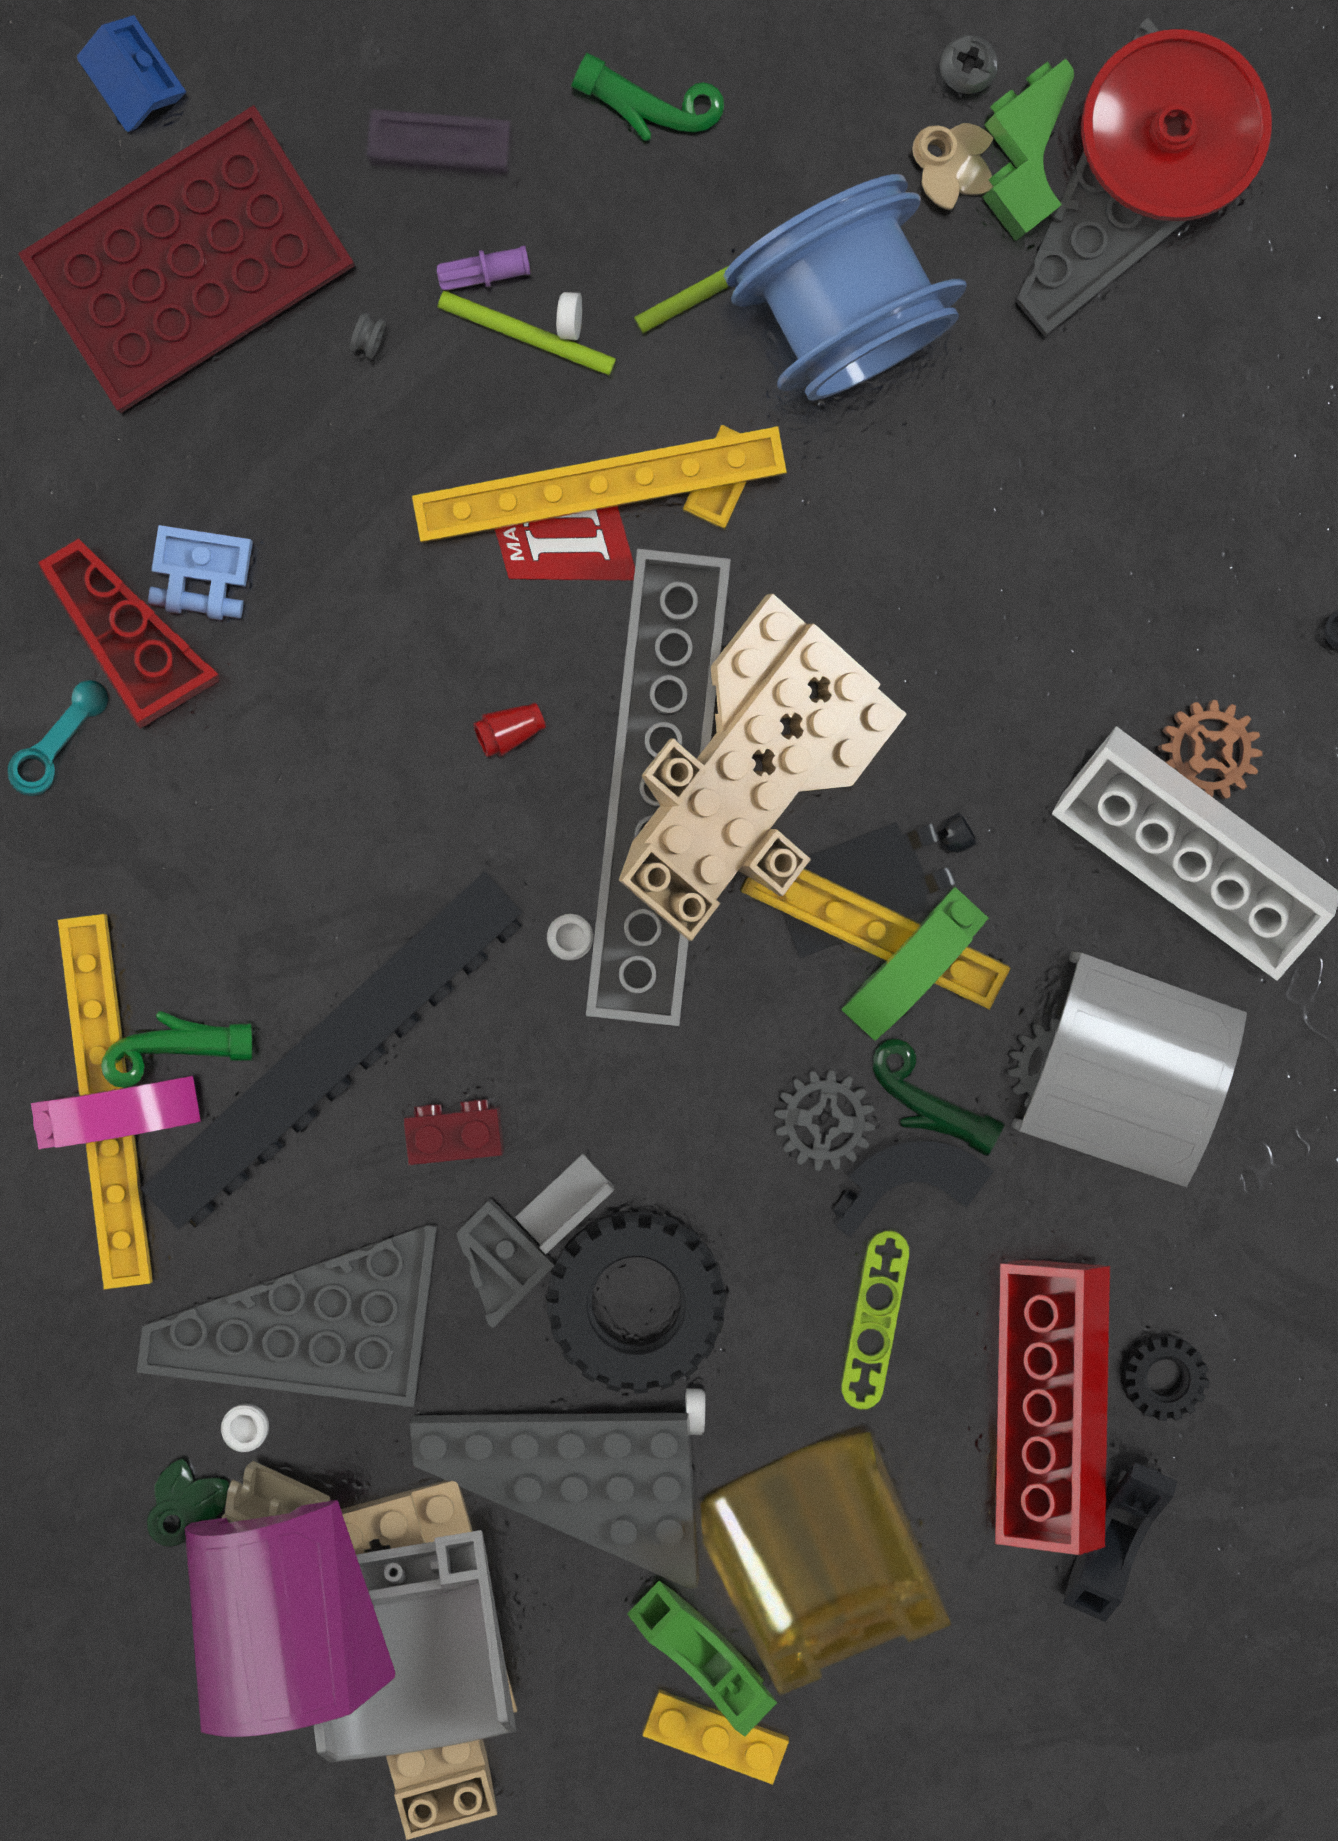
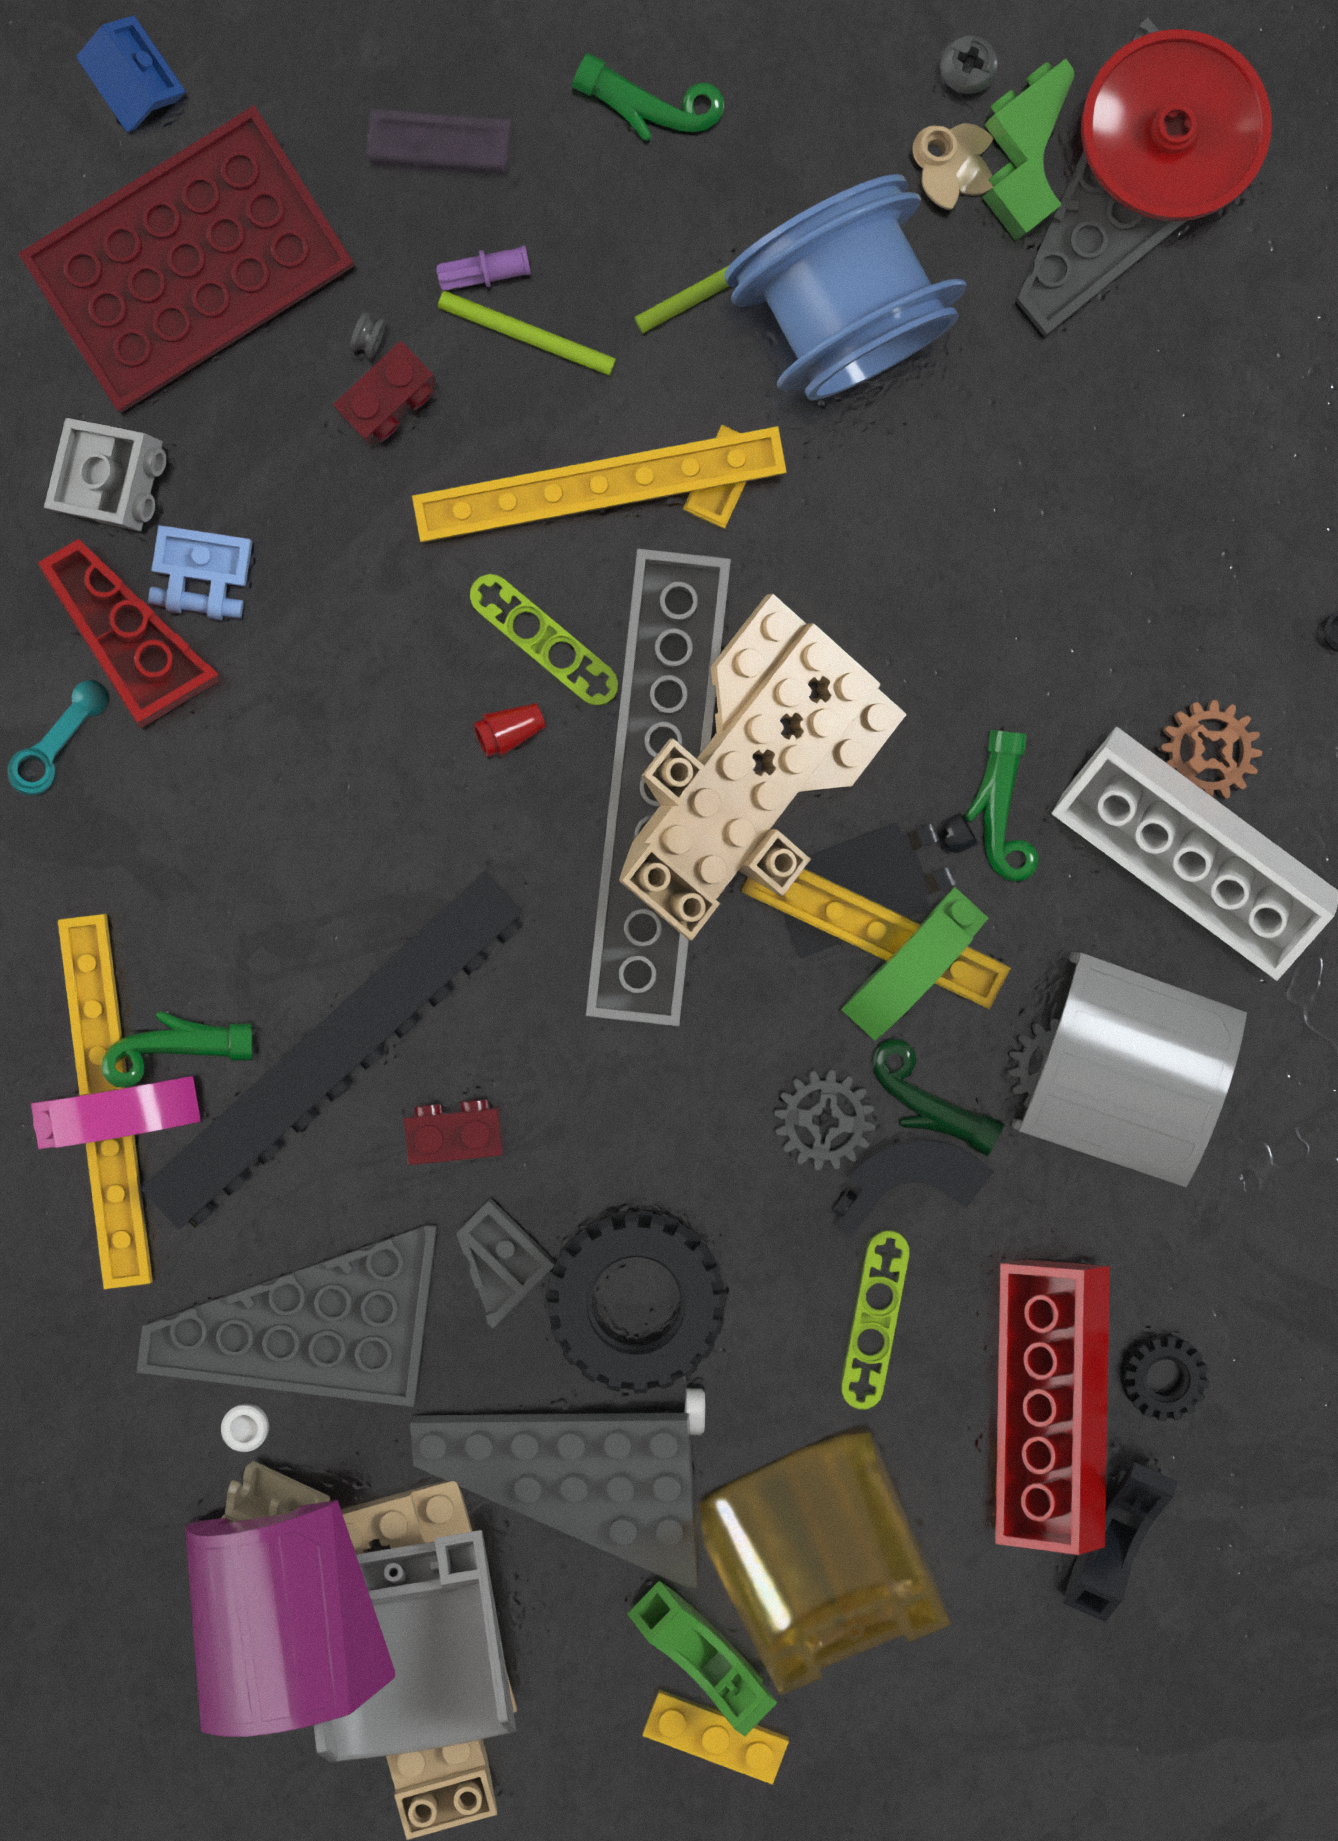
dark green plate [146,1459,230,1547] -> none
red sticker [495,506,635,580] -> none
light grey panel [515,1153,615,1254] -> none
white tile [547,914,593,960] -> none
white tile [556,292,582,340] -> none
none -> light grey plate [44,418,166,532]
none -> dark red brick [333,341,437,446]
none -> lime beam [470,574,618,707]
none -> green plant [964,730,1039,882]

